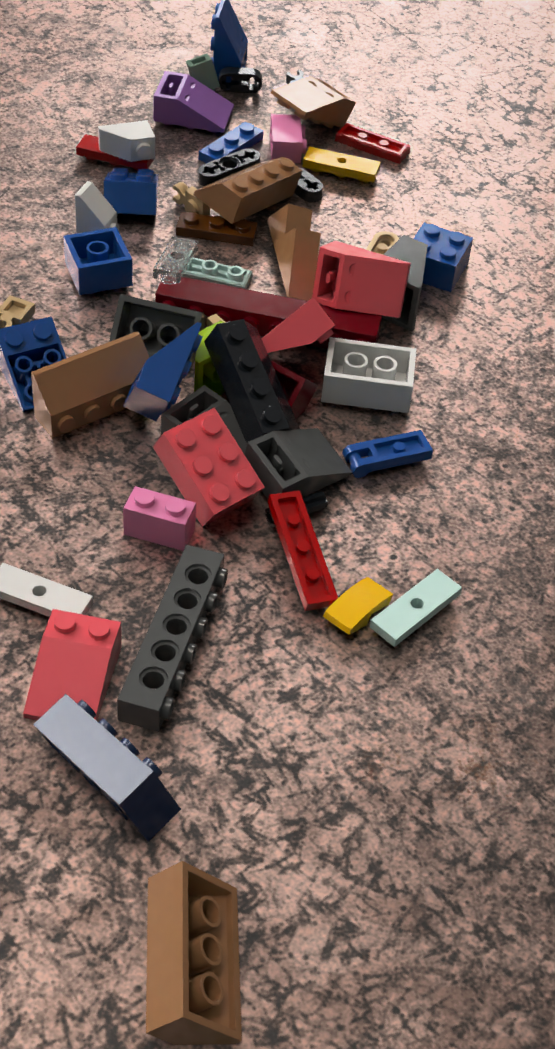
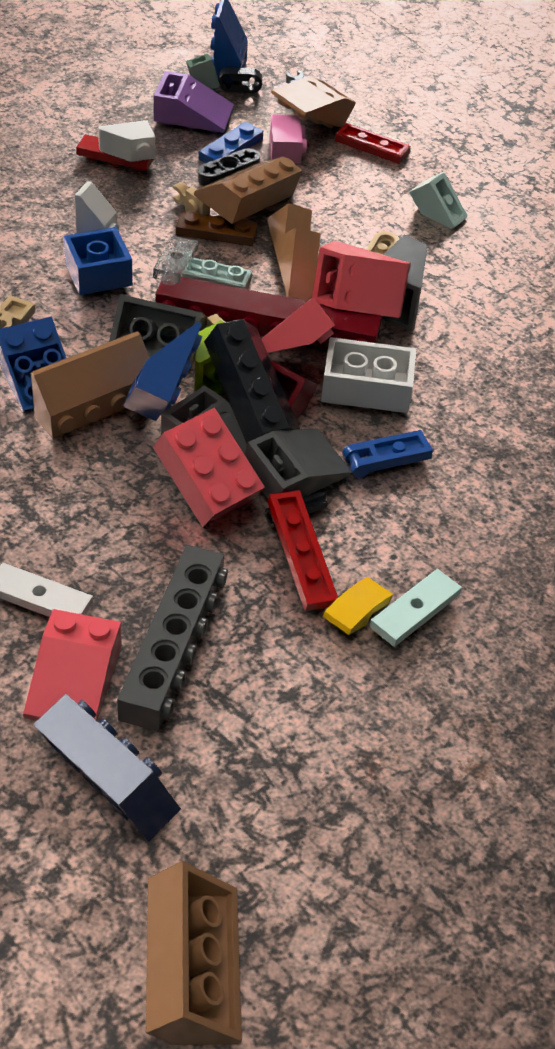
blue slope [104,168,159,215] -> none
bright pink brick [123,486,196,551] -> none
black beam [294,167,323,202] -> none
yellow tile [302,146,381,183] -> none
blue brick [413,223,473,292] -> none
none -> light aqua slope [409,172,468,229]

